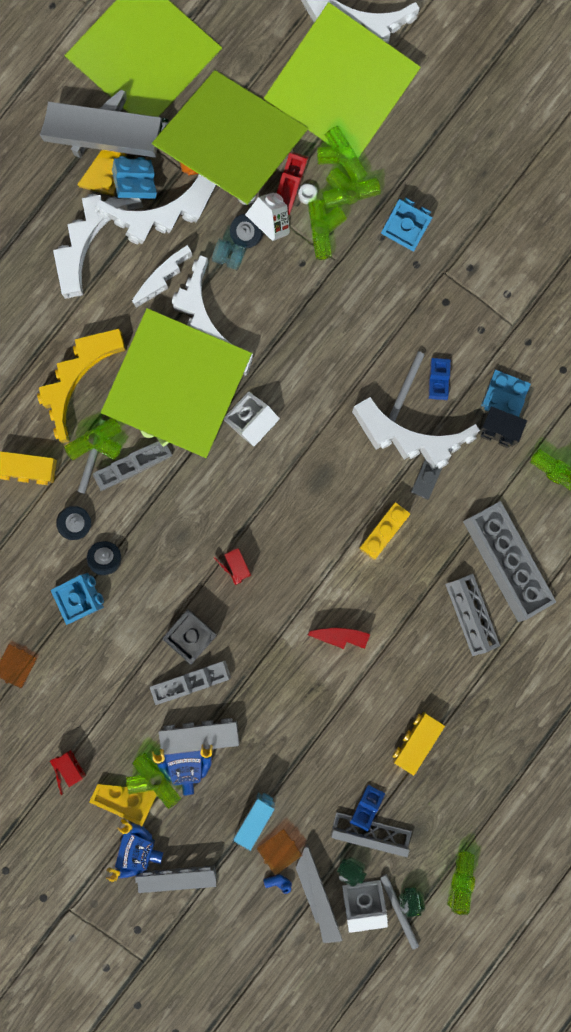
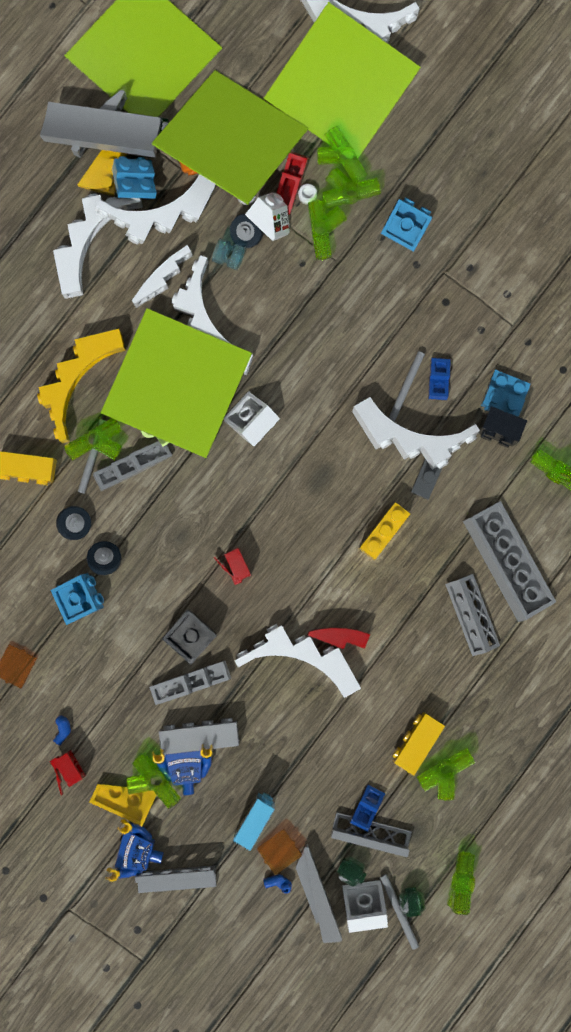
none -> blue arm [53,715,71,746]
none -> white arch [235,624,361,698]
none -> clear neon green piece [416,747,476,801]

